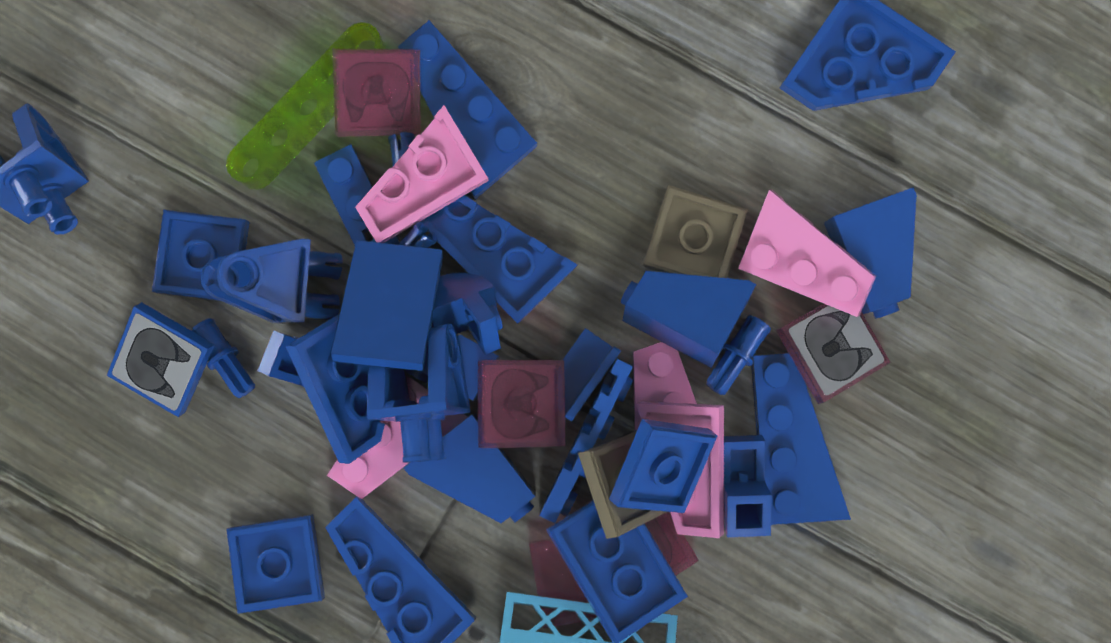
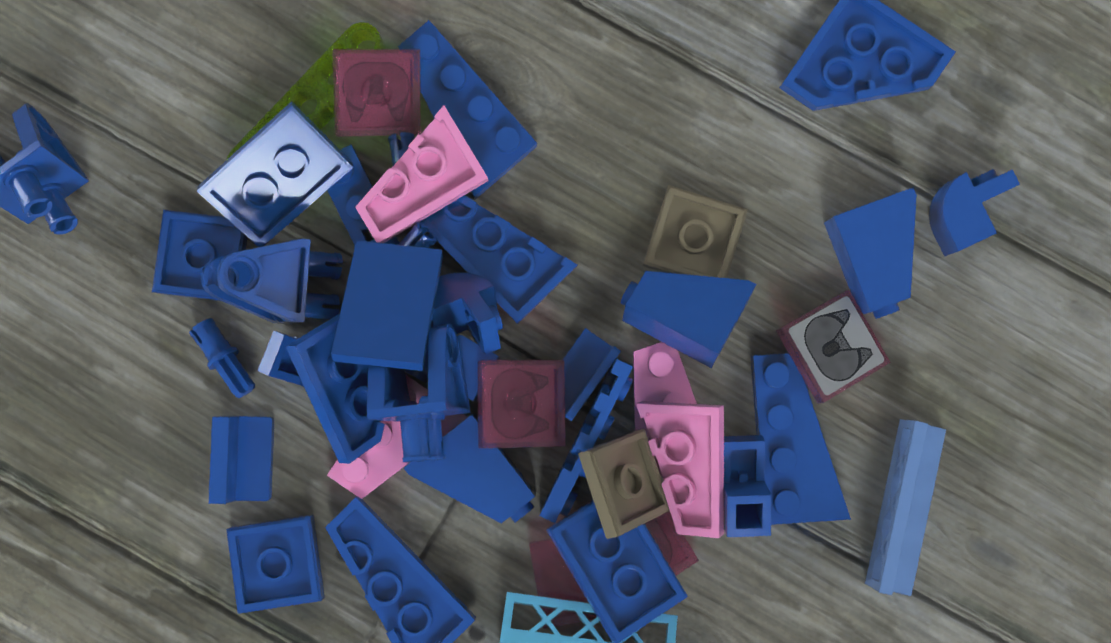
tile [107,302,215,417] -> none
blue tile [609,419,718,513] -> none
blue axle [706,315,771,395] -> none
bright pink wing [738,190,876,317] -> none
none -> tile [197,101,353,247]
none -> blue panel [208,416,274,504]
none -> medium blue fence [865,419,946,596]
none -> blue brick [929,169,1020,256]

